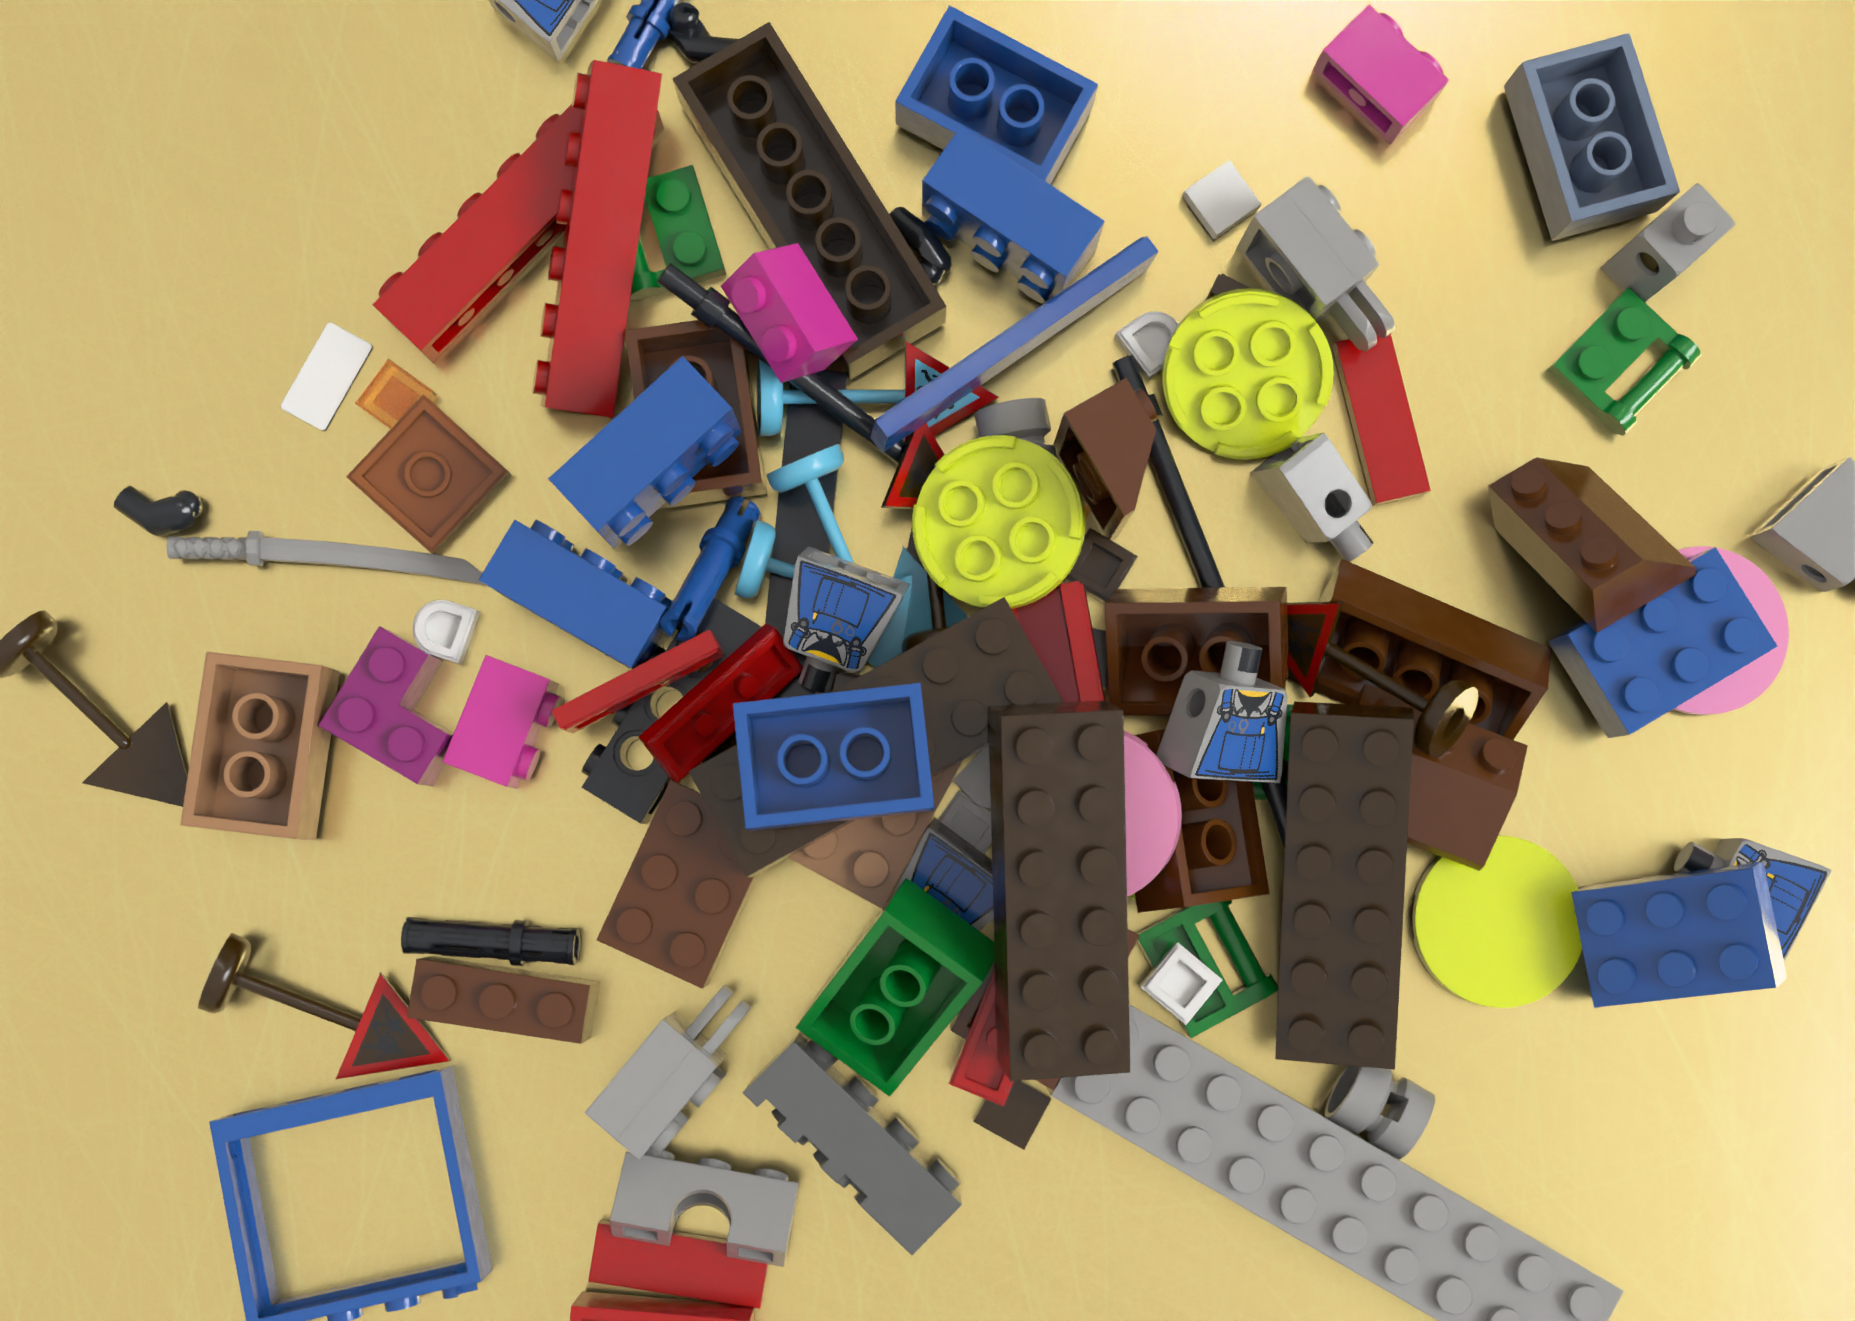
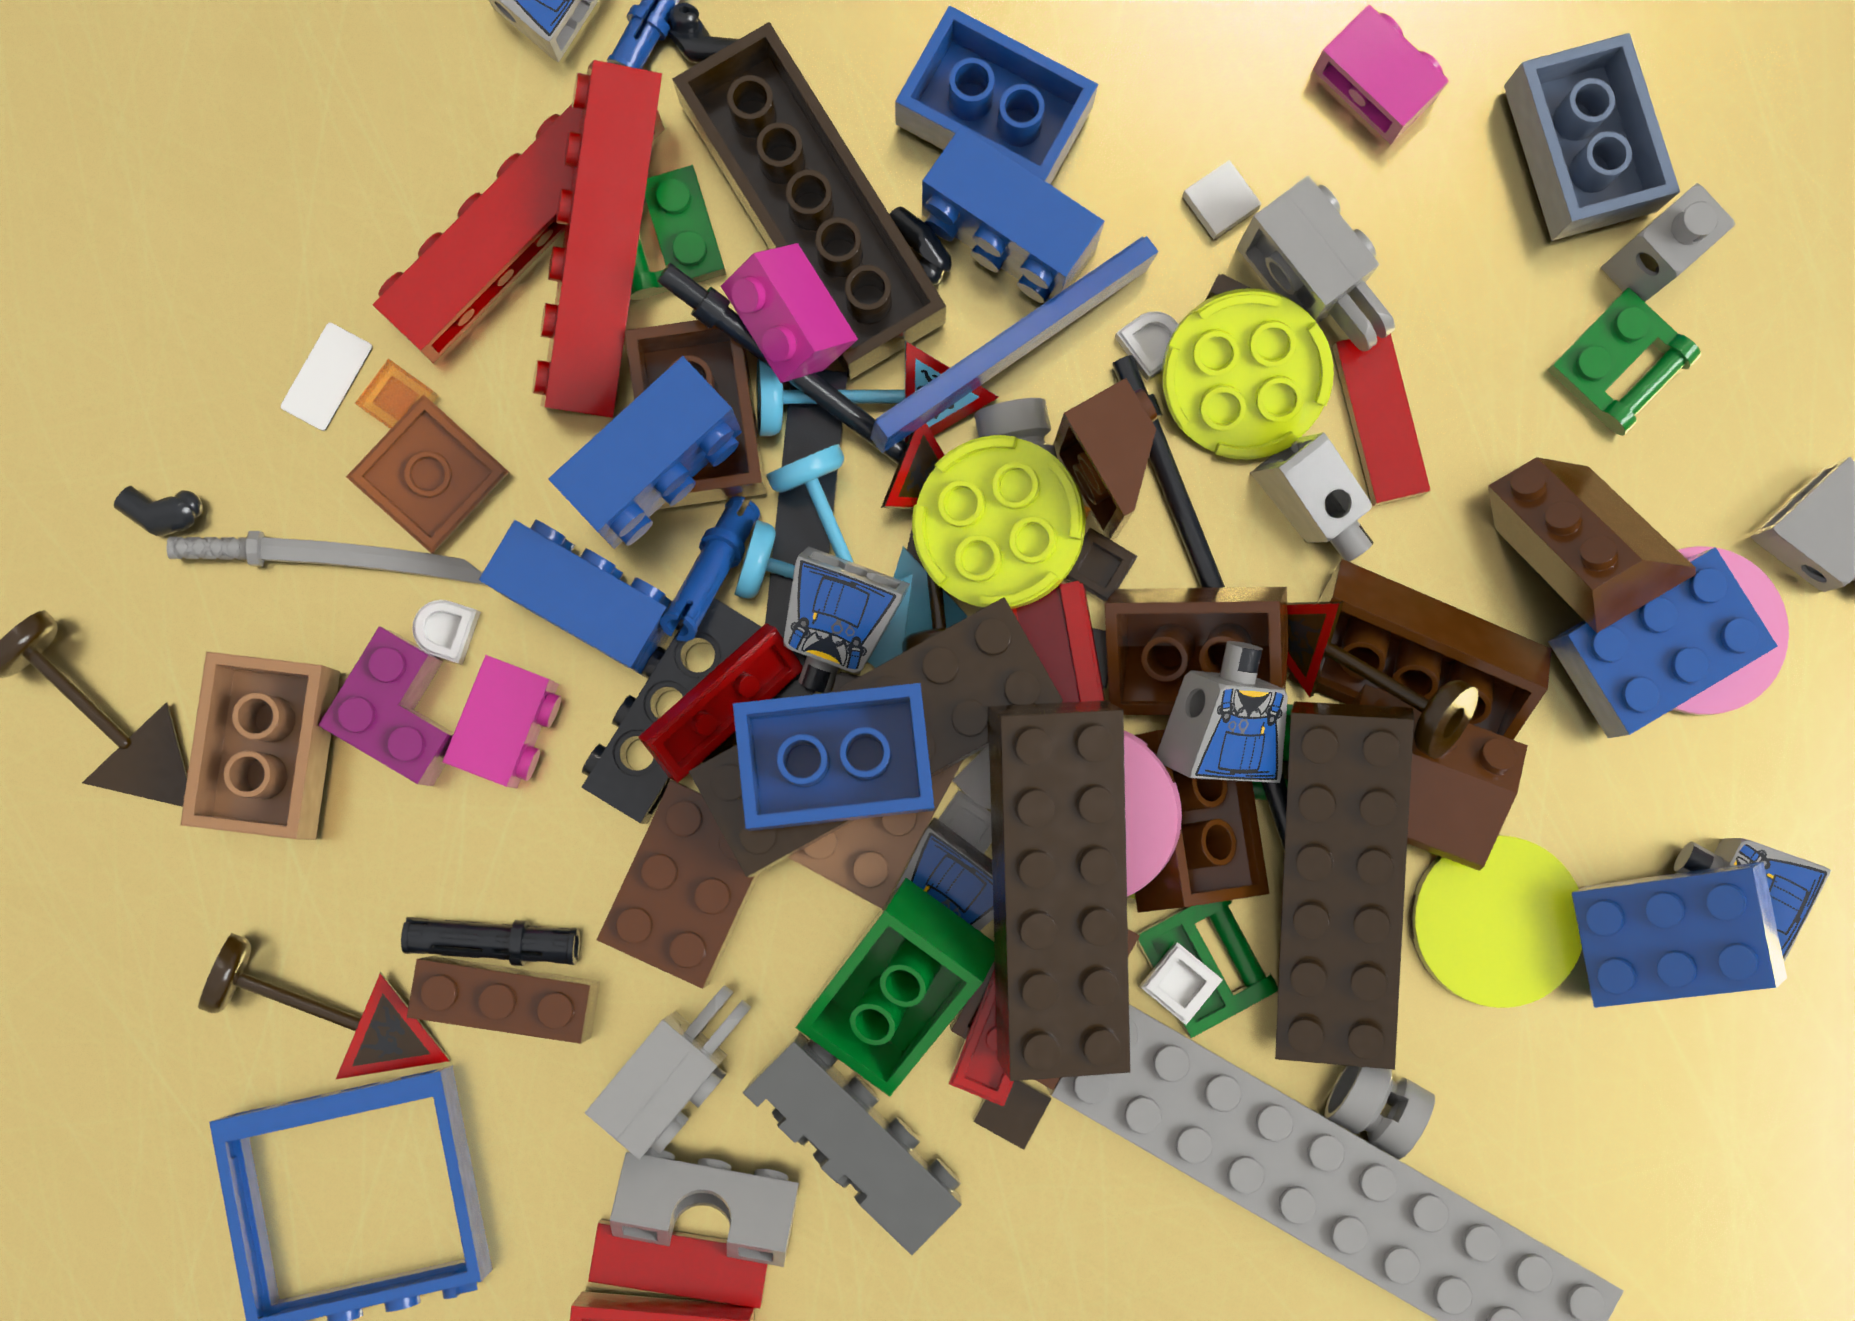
red tile [551,629,724,734] -> none

